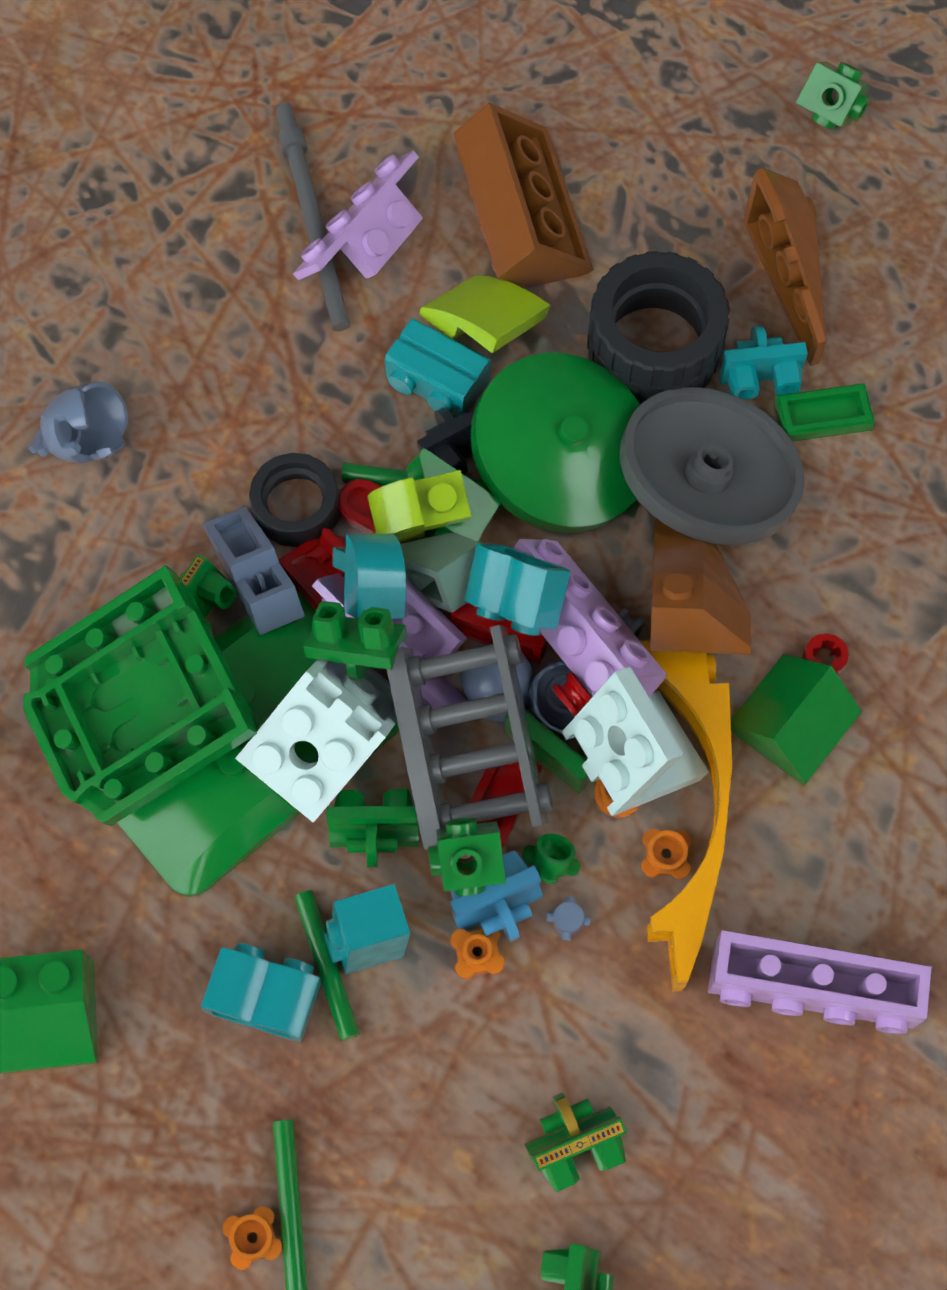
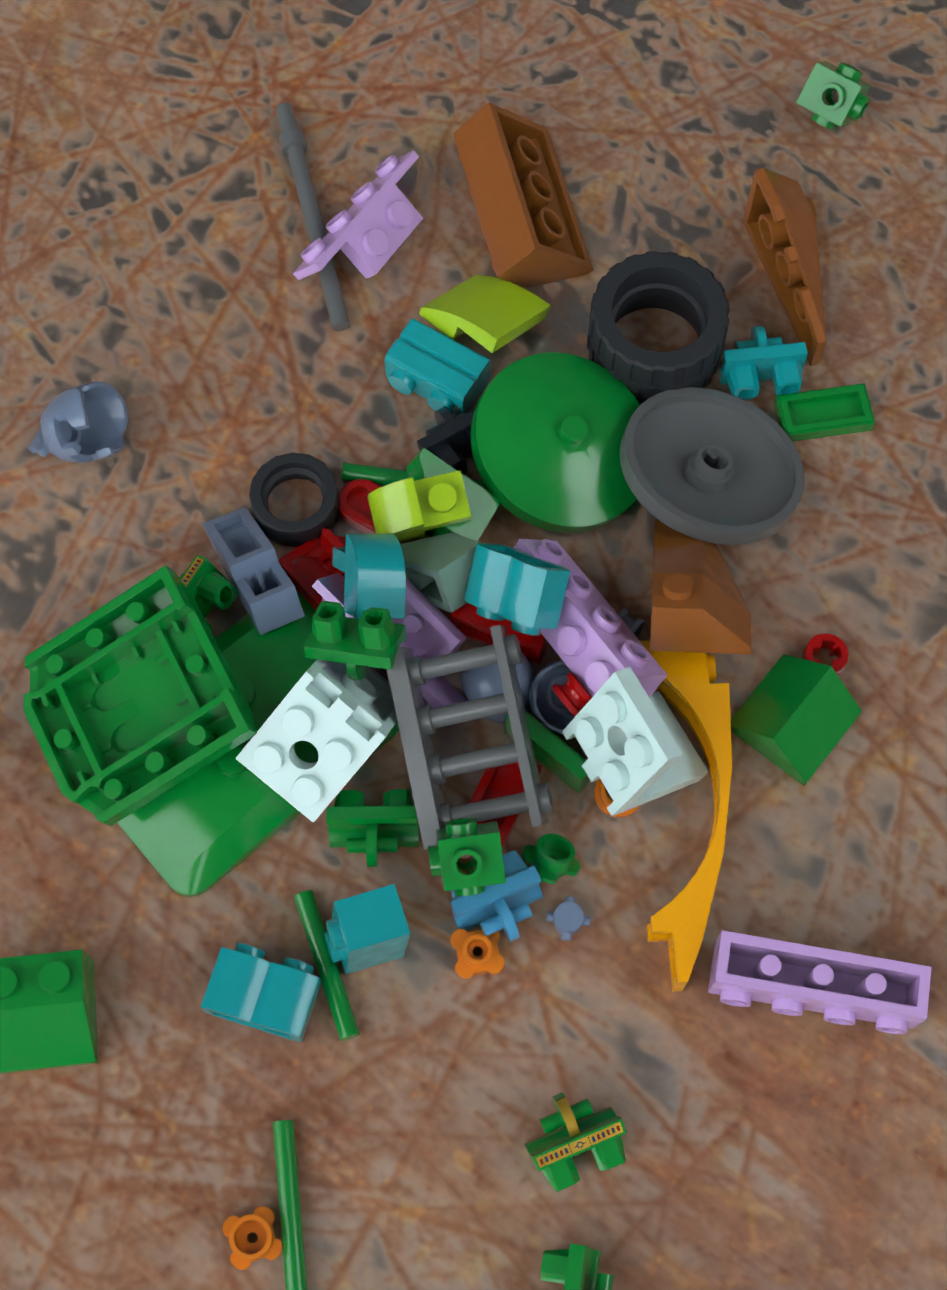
orange plate [641,828,692,880] -> none

